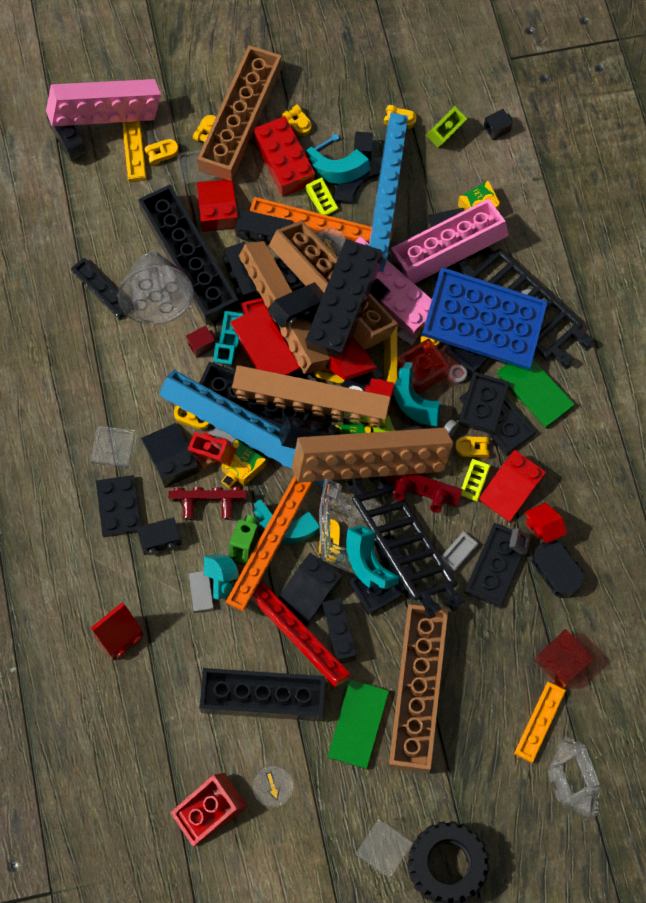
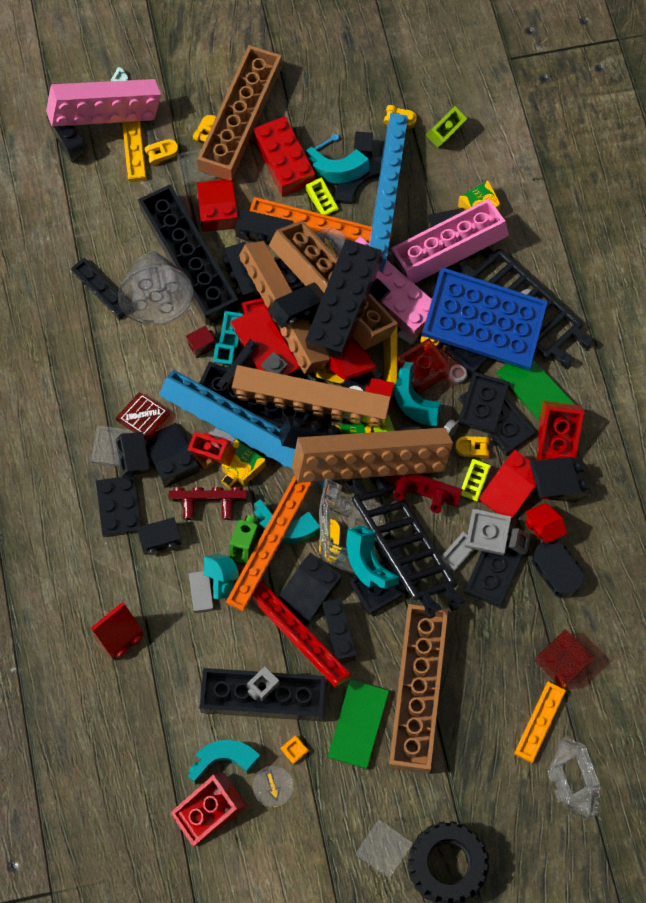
yellow plate [174,405,210,430] -> none
yellow plate [282,105,311,136] -> none
black brick [483,109,513,140] -> none
none -> light aqua tile [111,67,128,81]
none -> black brick [115,432,151,476]
none -> clear red tile [116,392,170,440]
none -> teal arch [188,740,260,784]
none -> black pin [216,339,259,392]
none -> light grey brick [247,666,280,701]
none -> dark grey plate [261,352,288,374]
none -> light orange tile [280,735,309,765]
none -> light grey plate [465,509,511,555]
none -> black slope [529,457,592,503]
none -> red slope [536,401,584,460]

